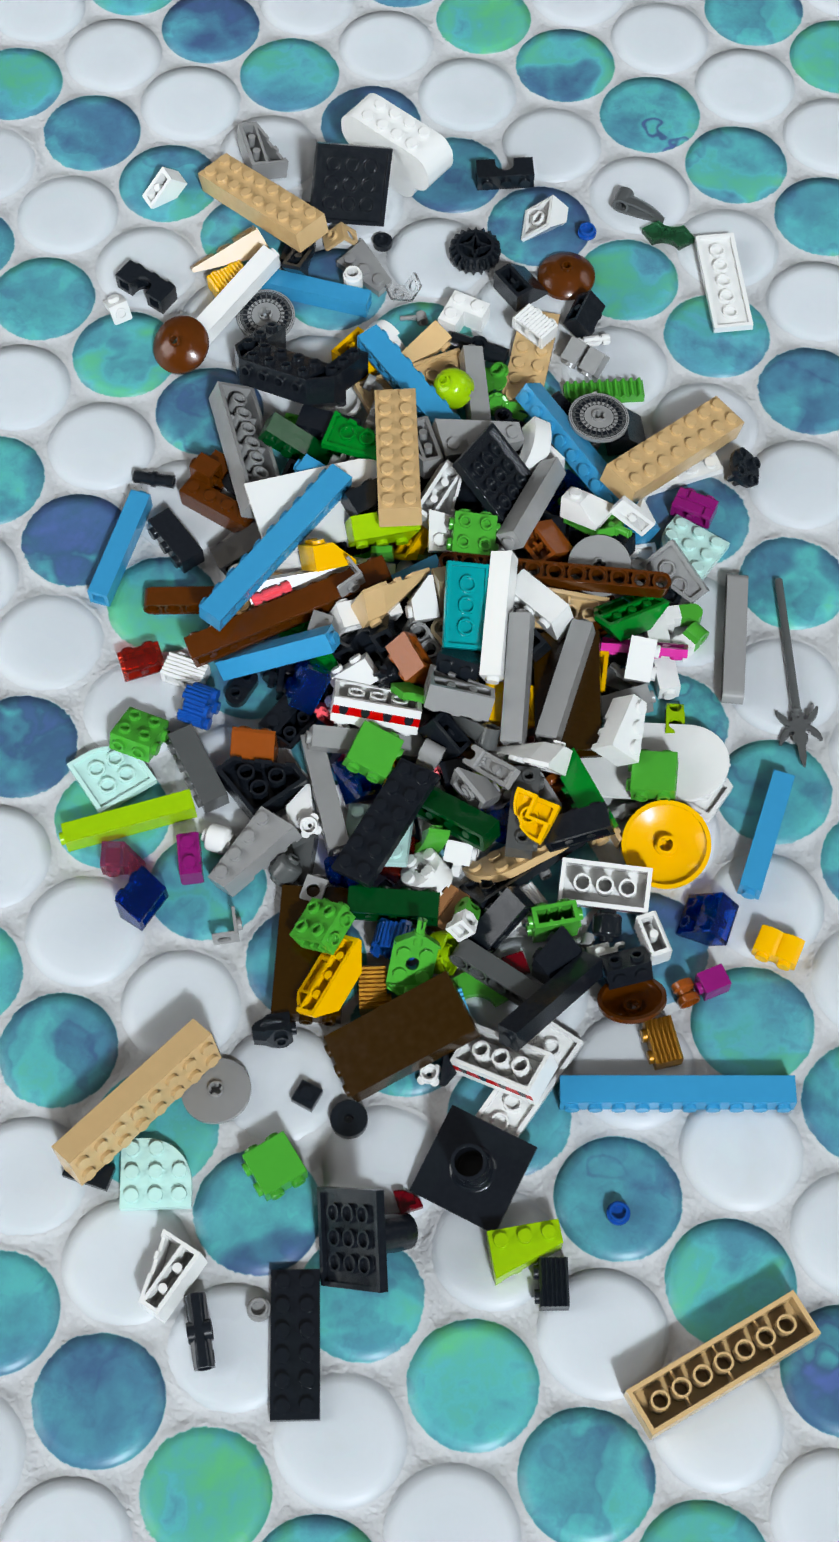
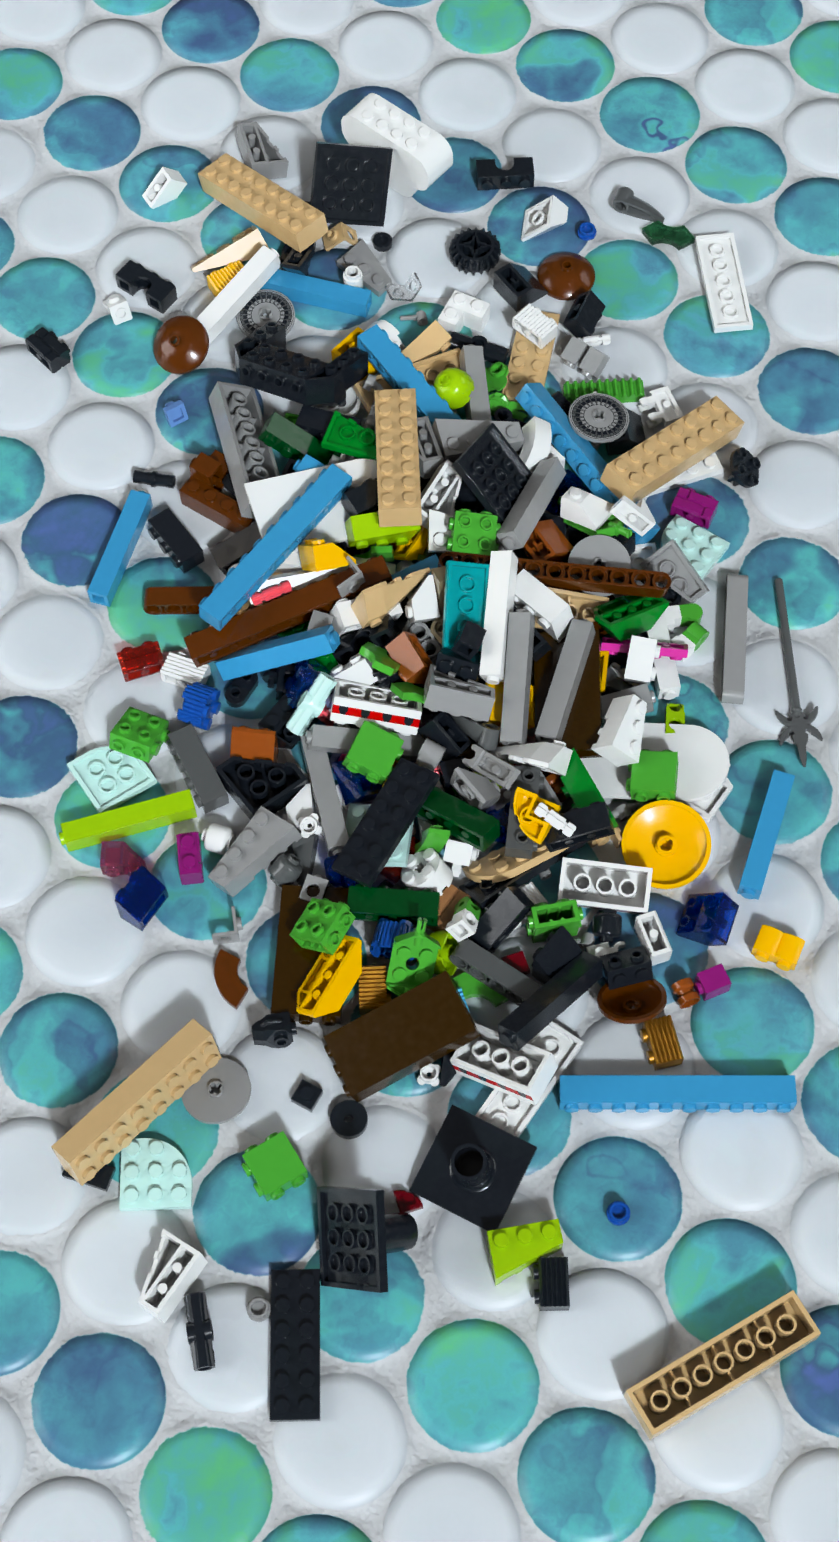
none -> black brick [25,327,71,373]
none -> medium blue tile [163,400,189,428]
none -> reddish brown tile [214,949,249,1010]
none -> light aqua piece [286,671,337,736]
none -> bright green tile [359,642,401,676]
none -> black brick [451,620,487,660]
none -> white axle [534,802,576,837]
none -> white plate [638,386,684,428]

